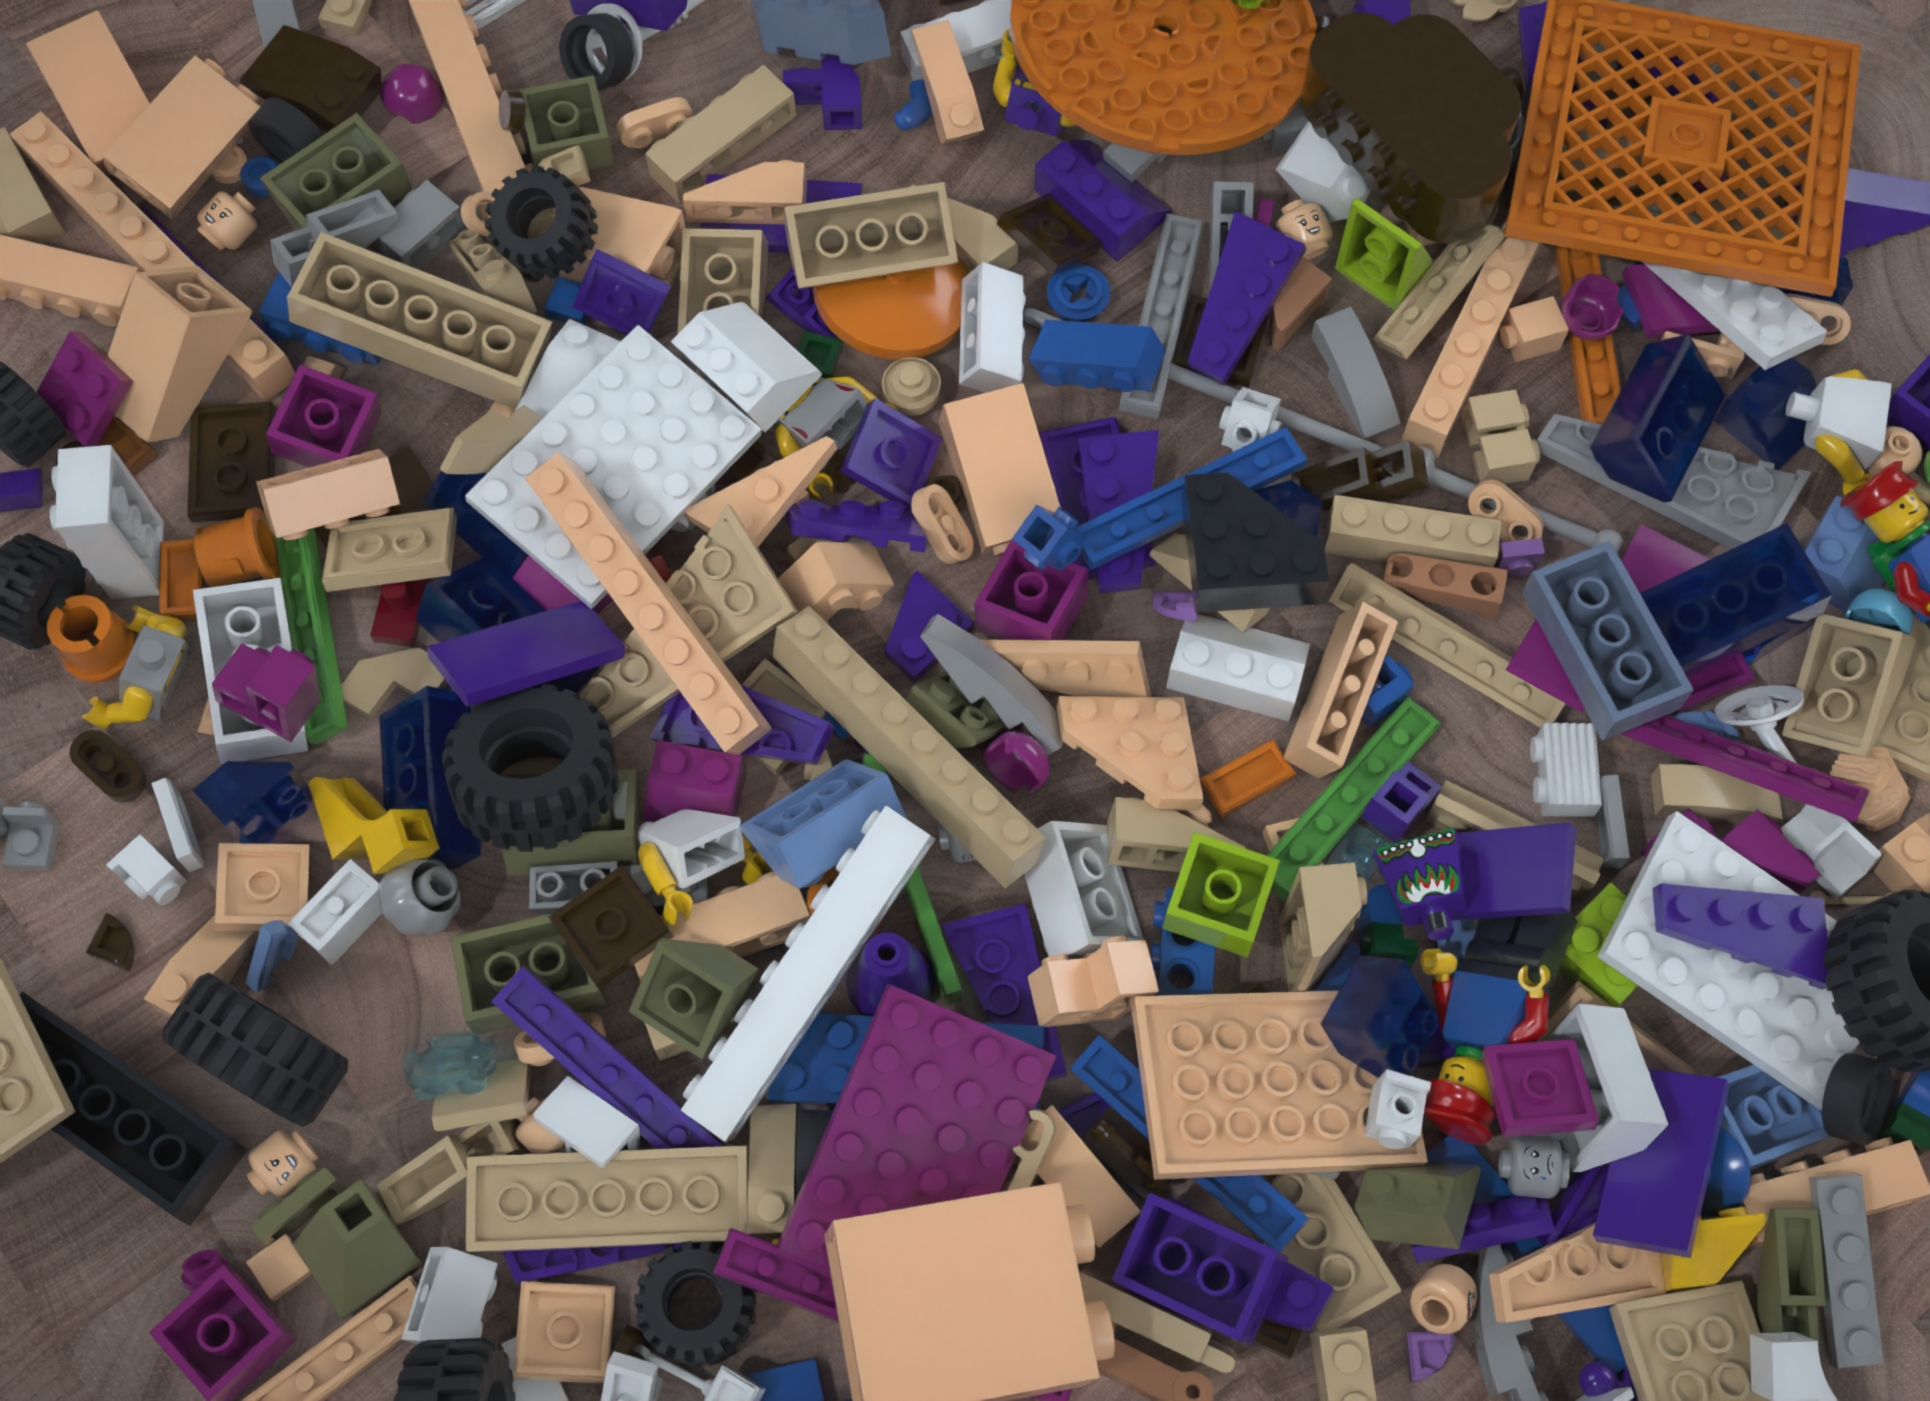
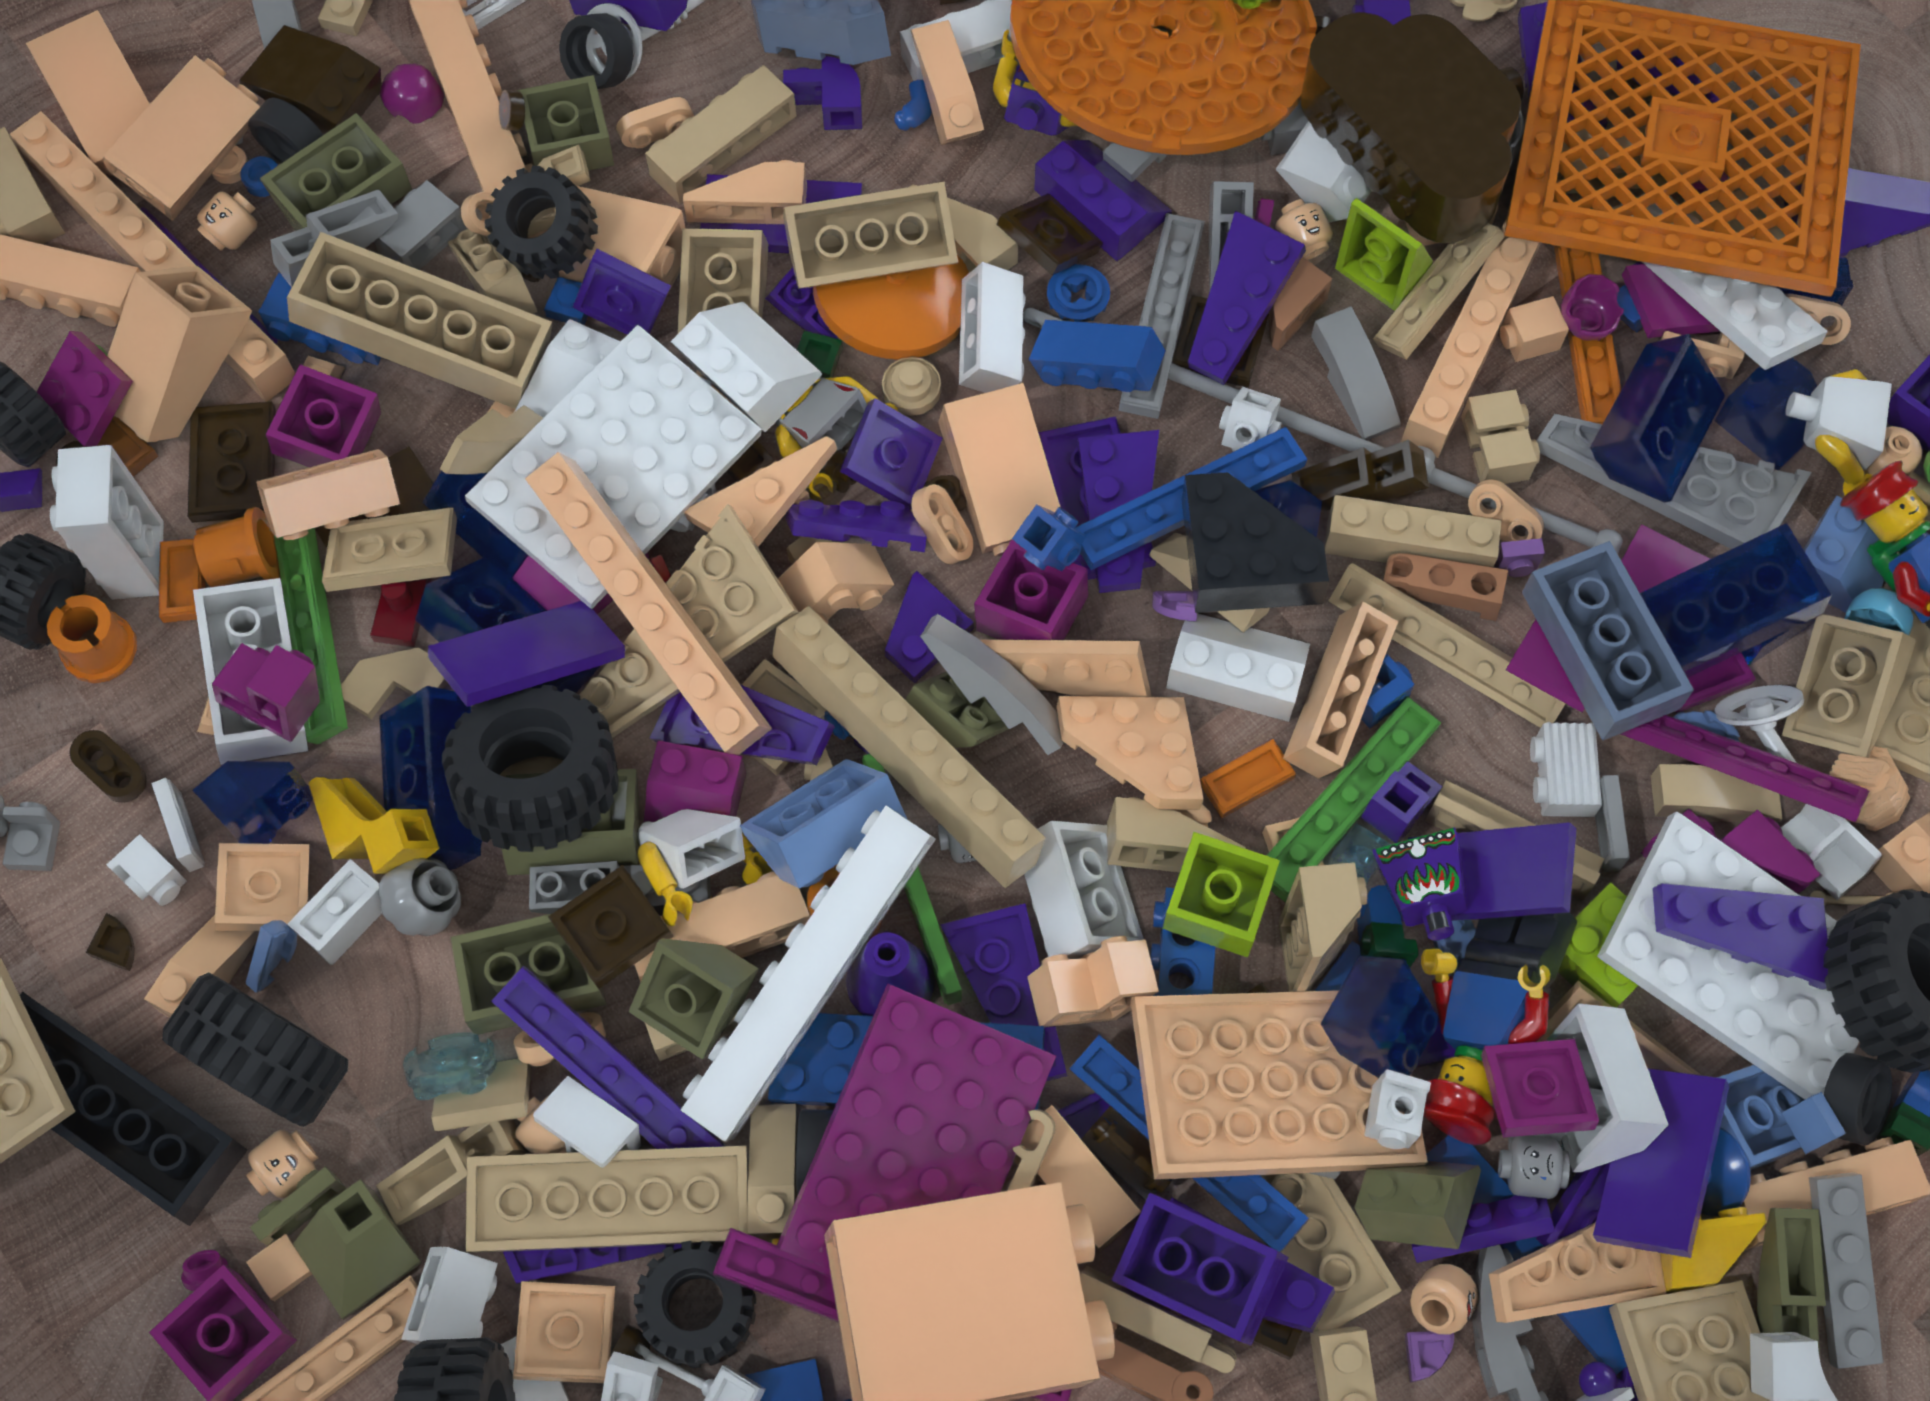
torso [82,605,192,730] -> none
magenta hair [982,731,1051,793] -> none
none -> medium blue tile [1782,1092,1846,1154]

